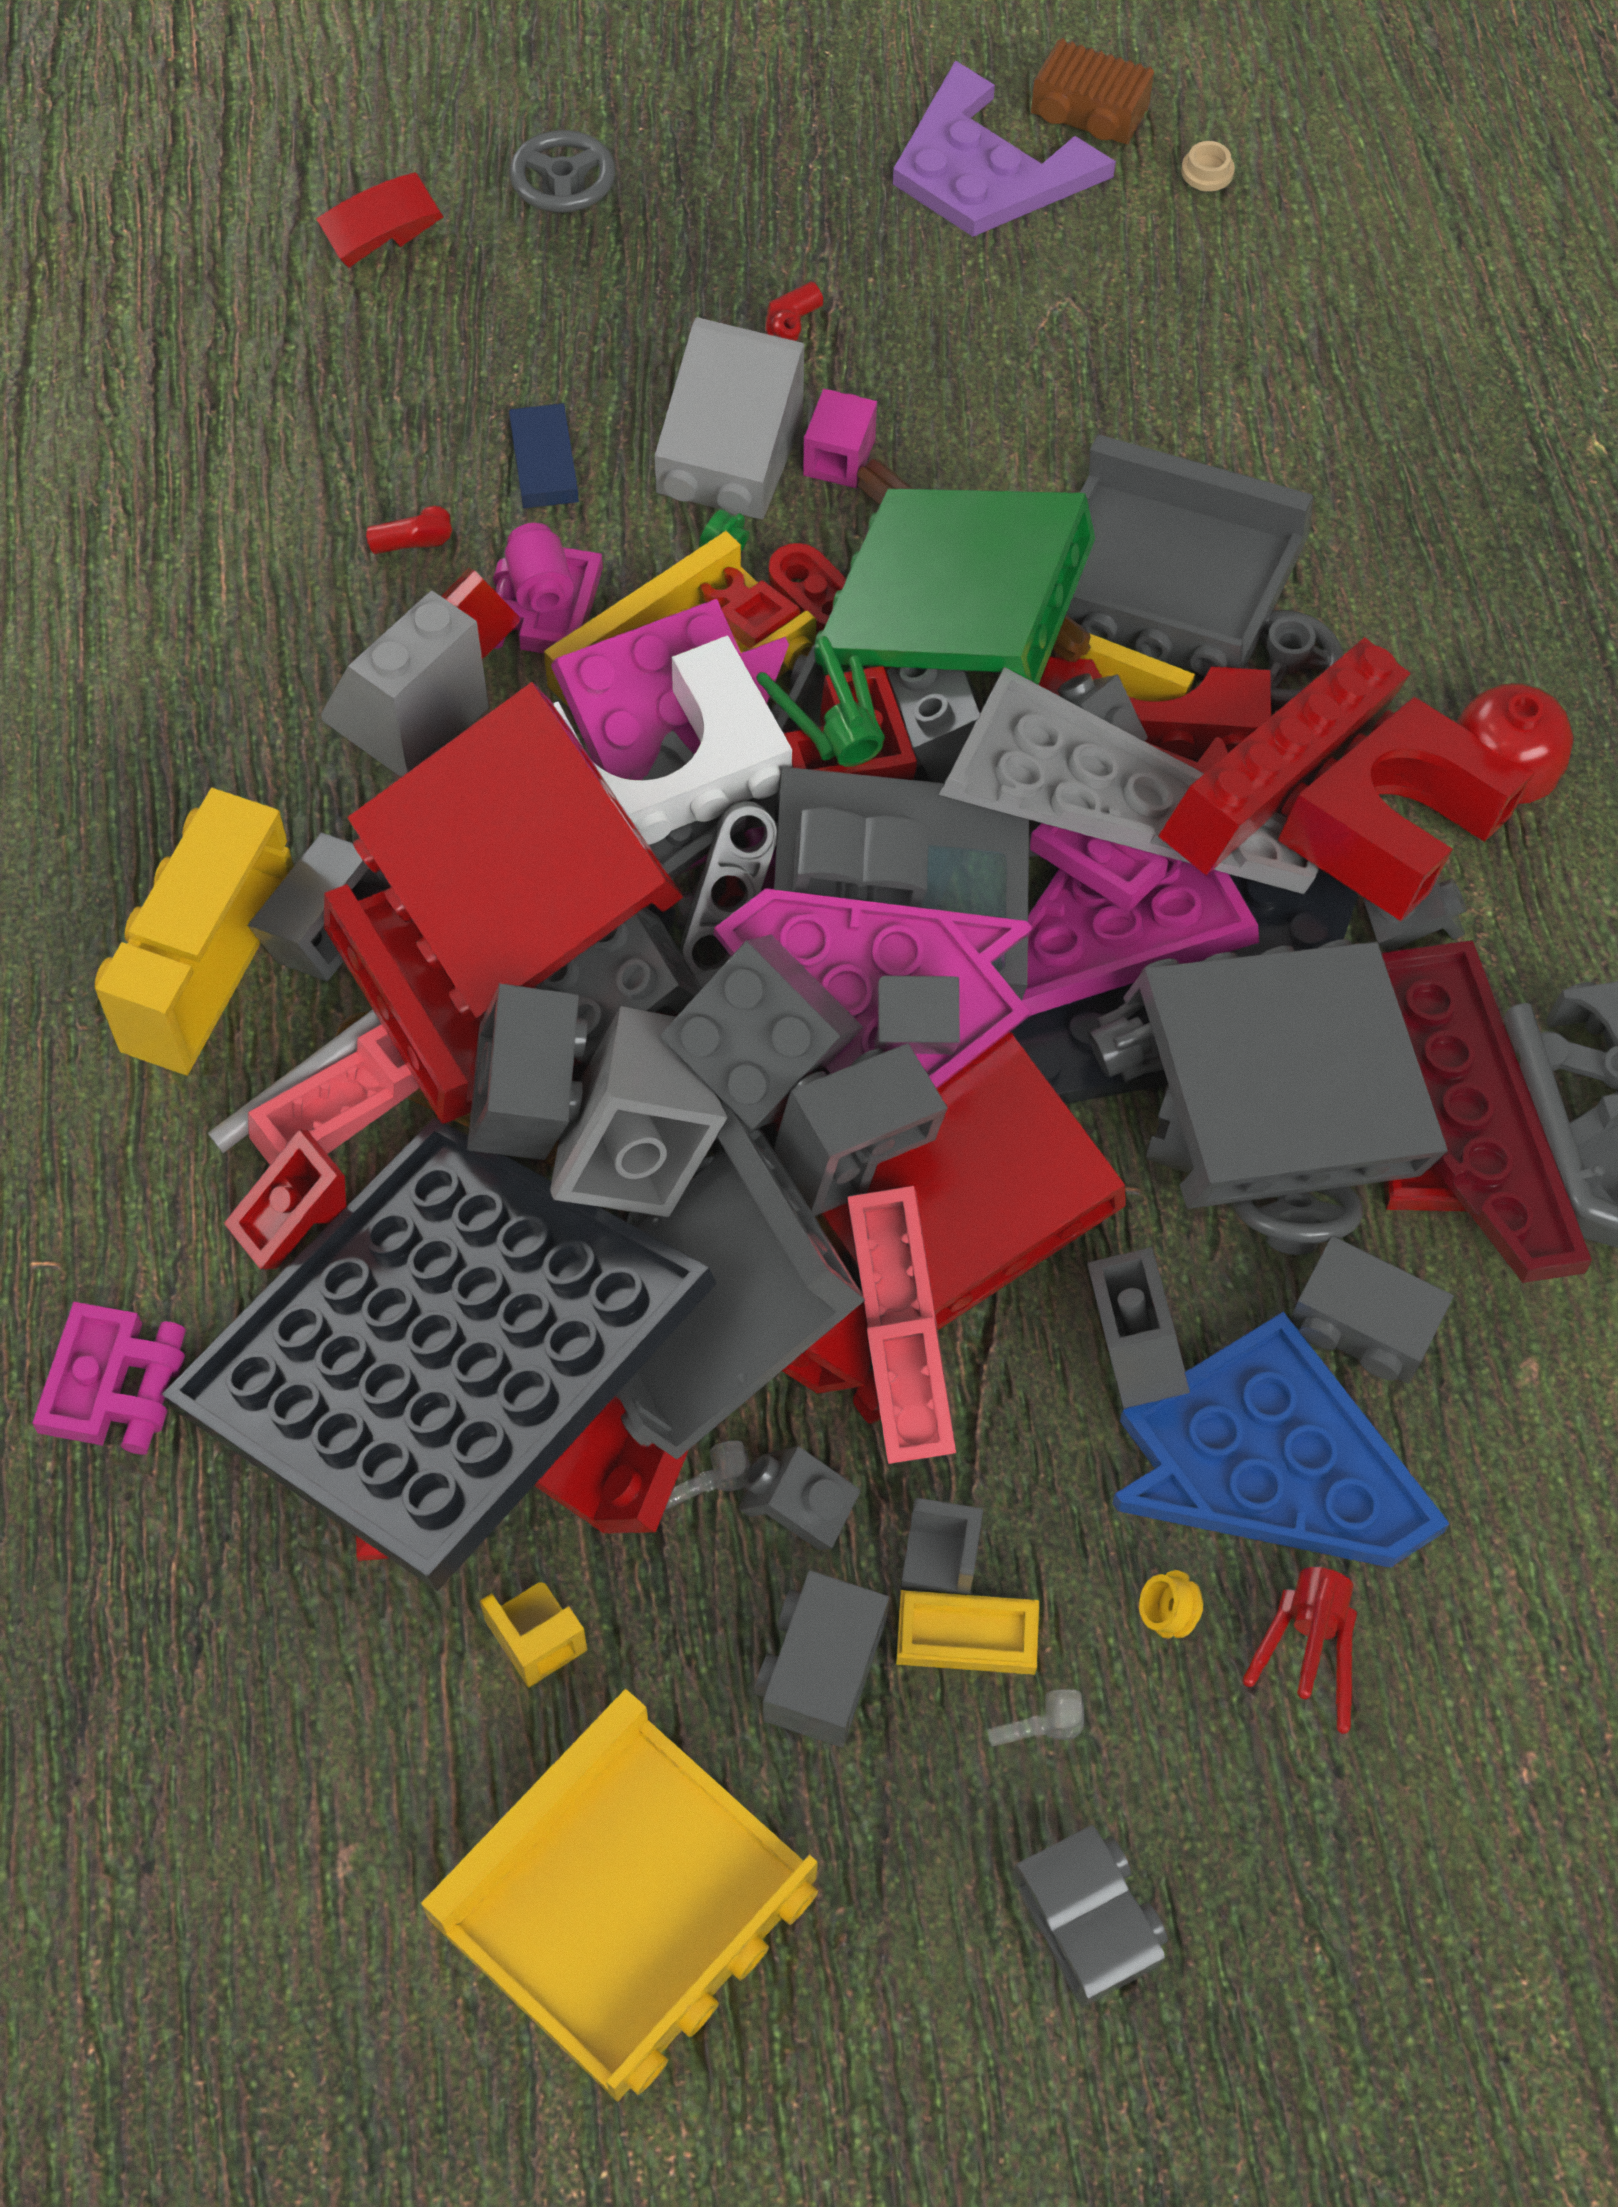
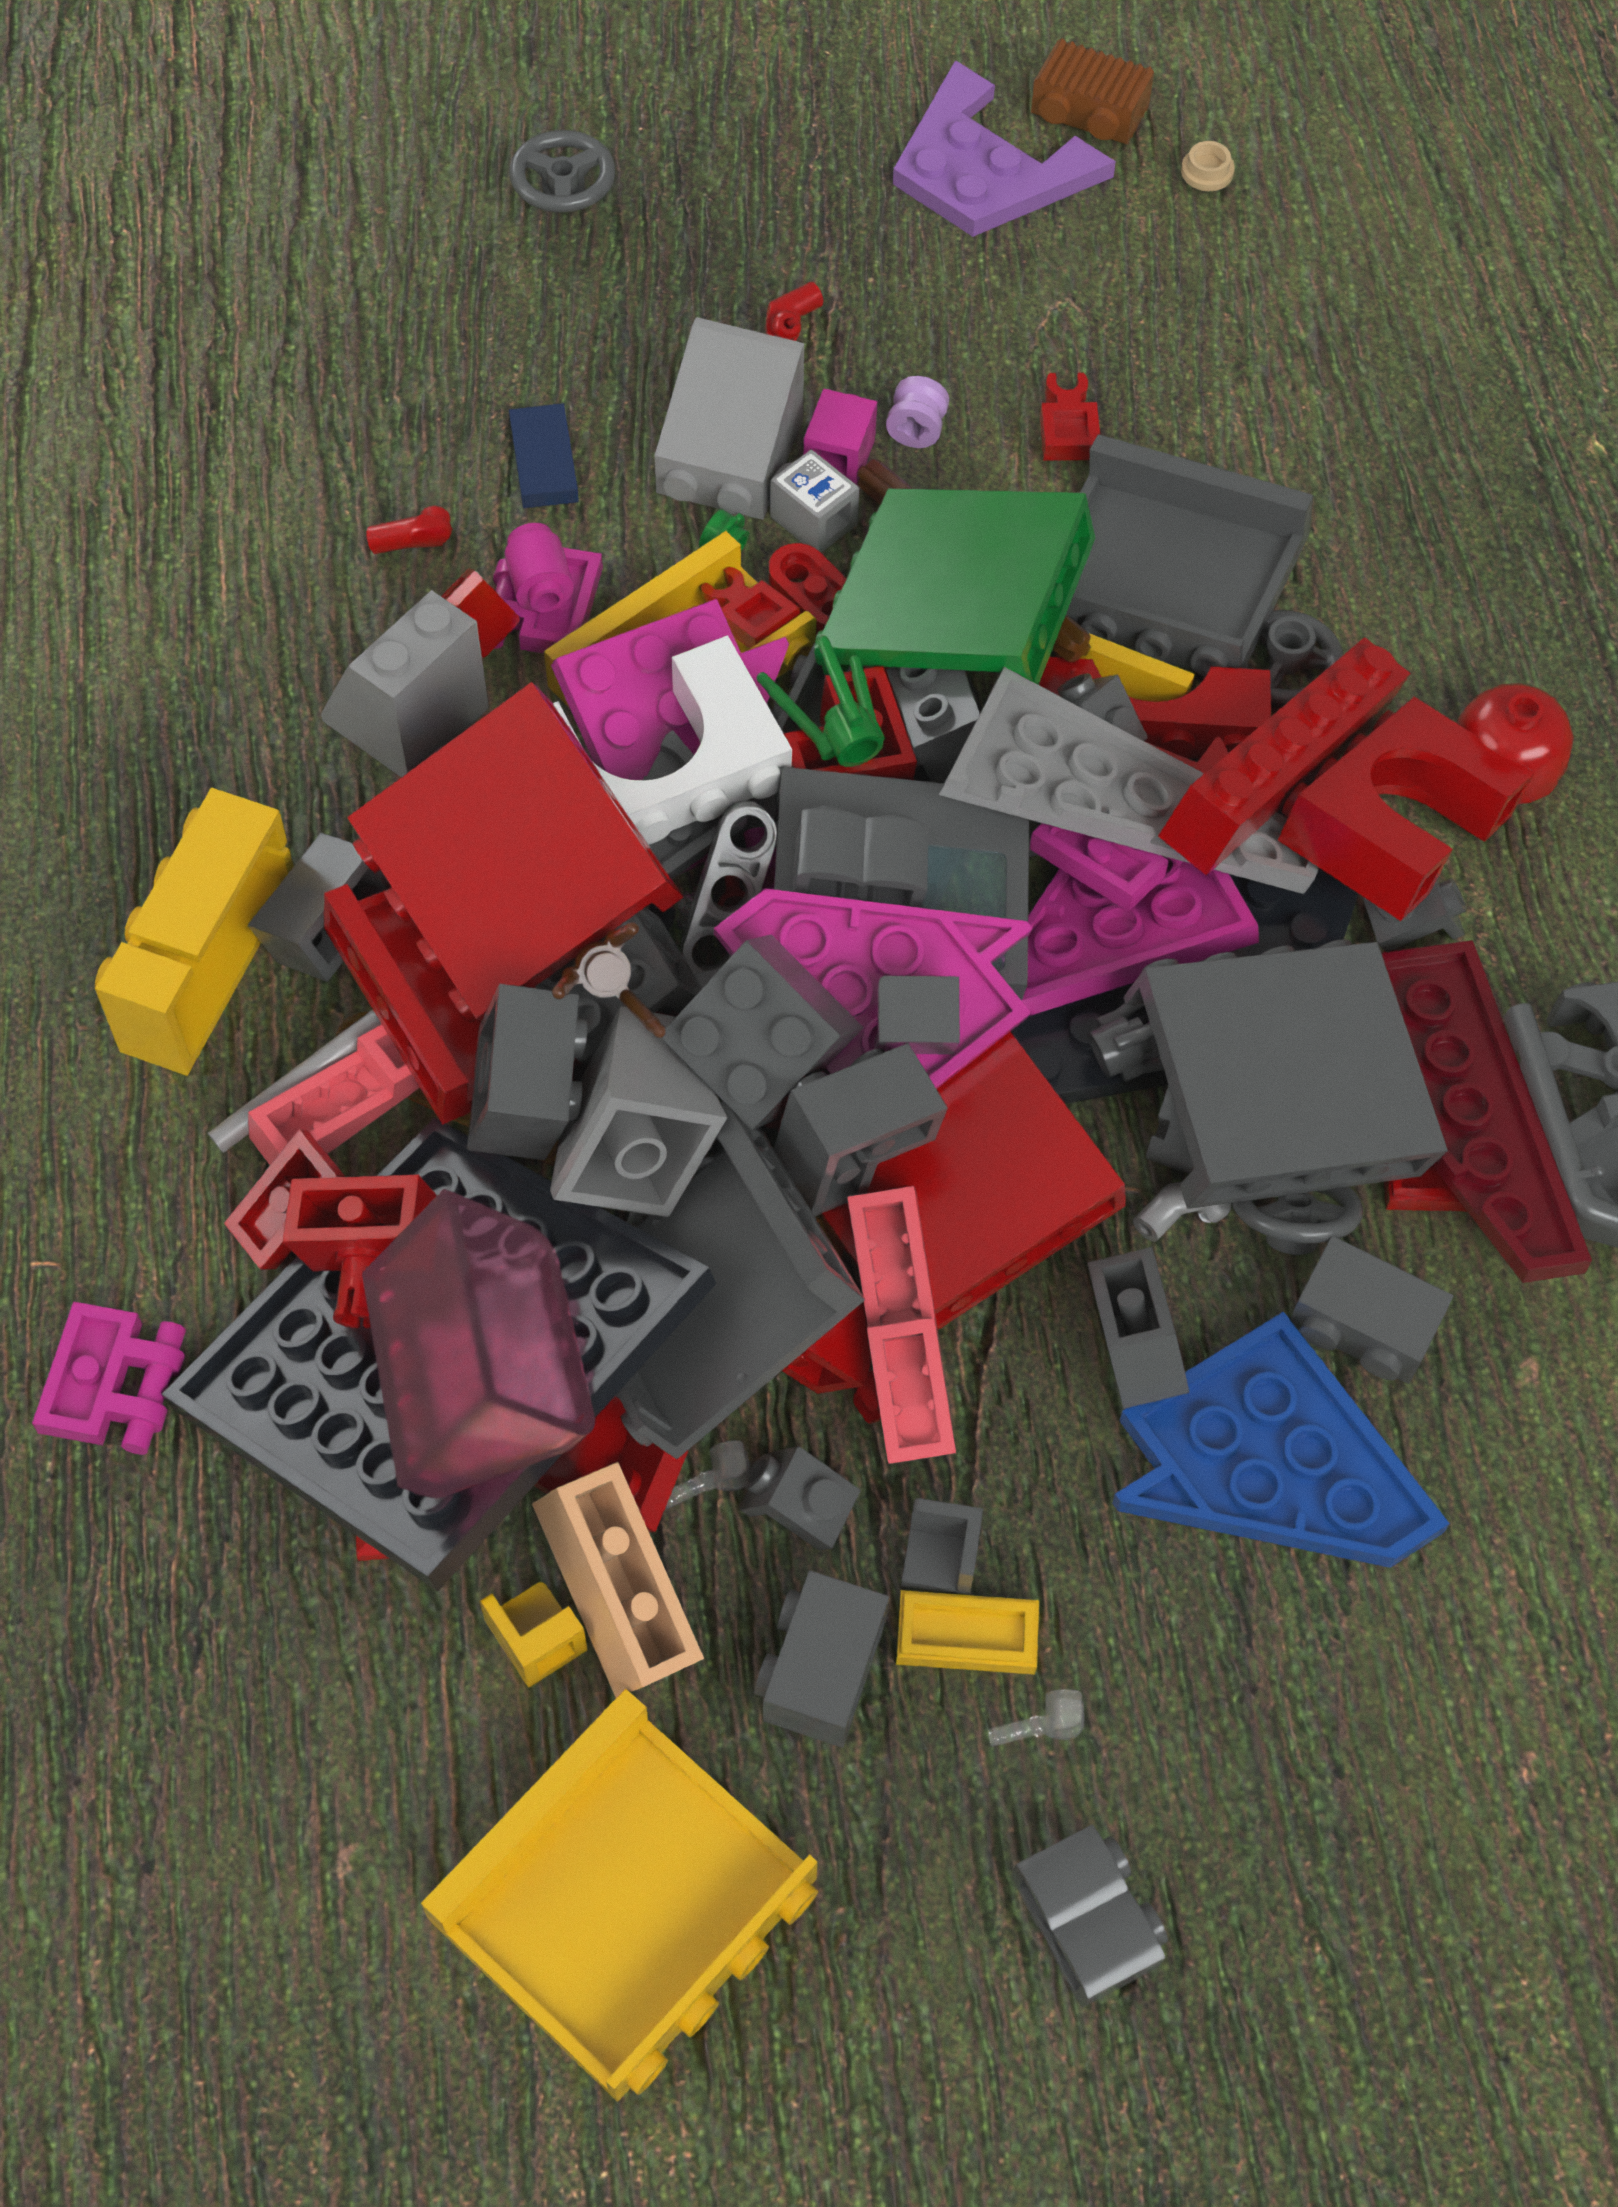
red slope [316,172,444,268] -> none
yellow plate [1139,1570,1203,1639] -> none
red plant [1242,1567,1357,1734] -> none
none -> red brick [282,1175,446,1328]
none -> clear pink windscreen [362,1189,595,1499]
none -> light nougat brick [532,1462,704,1698]
none -> reddish brown plant [552,922,666,1038]
none -> light grey brick [770,449,859,553]
none -> lavender wheel [886,376,949,448]
none -> red plate [1040,372,1100,461]
none -> light grey arm [1133,1181,1232,1242]

